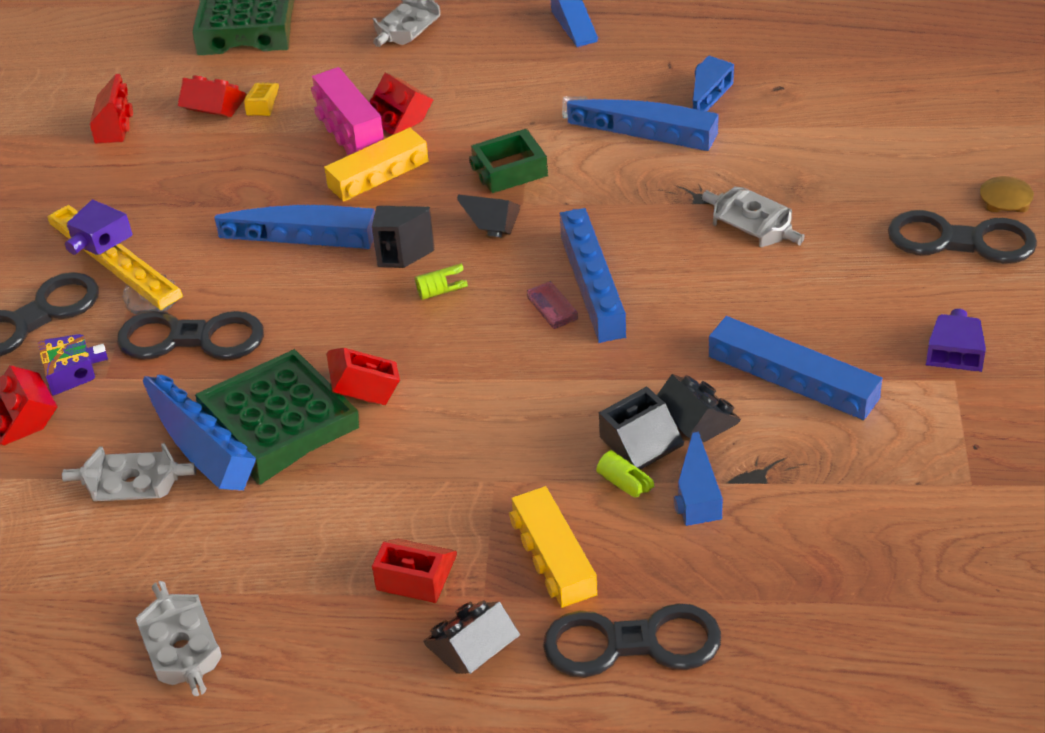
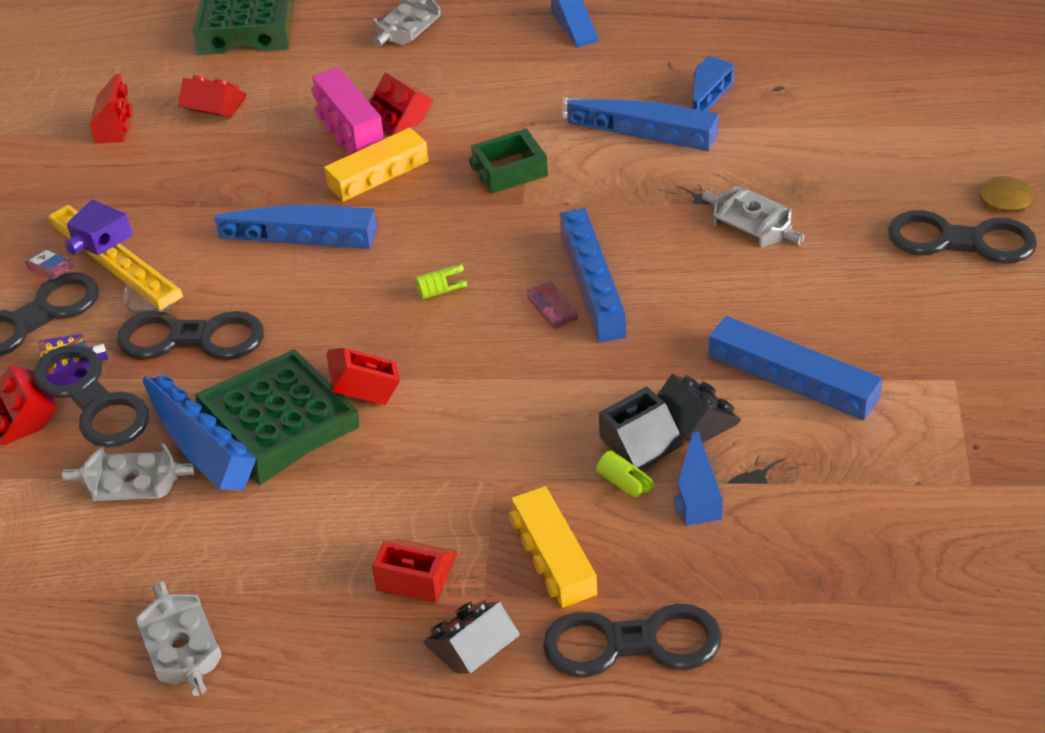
yellow slope [244,83,279,116] -> none
black slope [371,206,435,268] -> none
black slope [457,194,520,238] -> none
dark purple torso [926,309,986,372] -> none
none -> tile [25,248,74,280]
none -> black bar [33,345,149,448]

